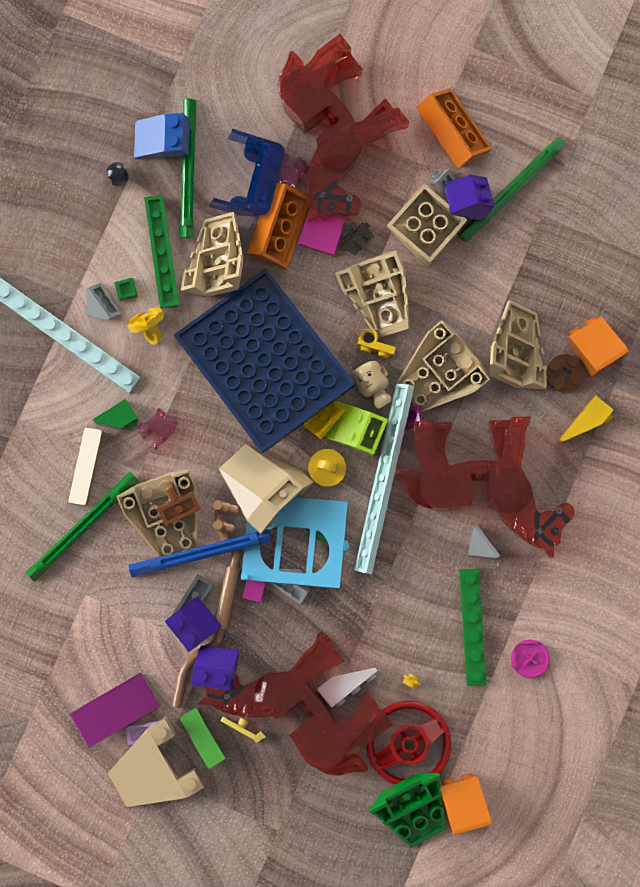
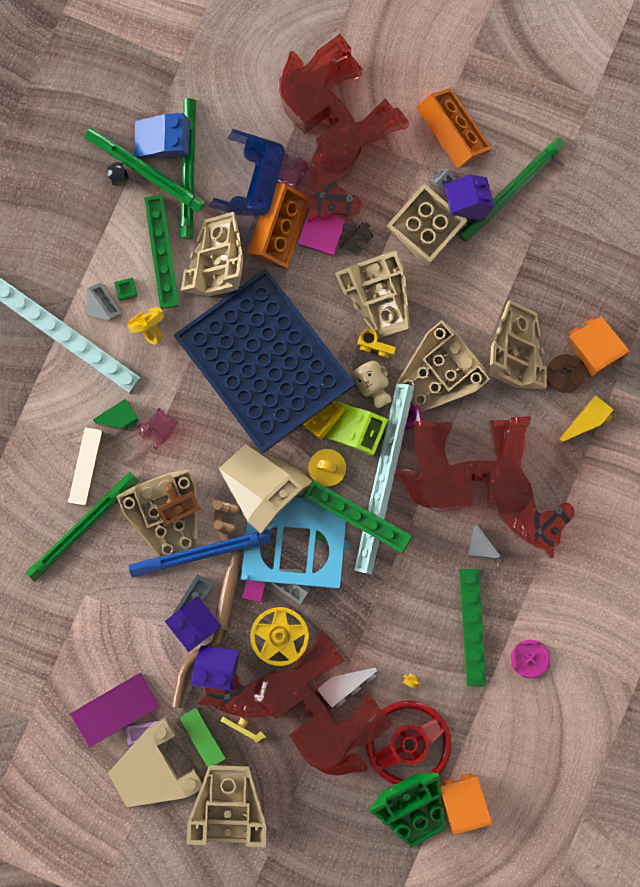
none -> green piece [85,127,205,213]
none -> tan wedge [187,765,267,847]
none -> yellow wheel [250,607,309,666]
none -> green plate [304,480,413,554]

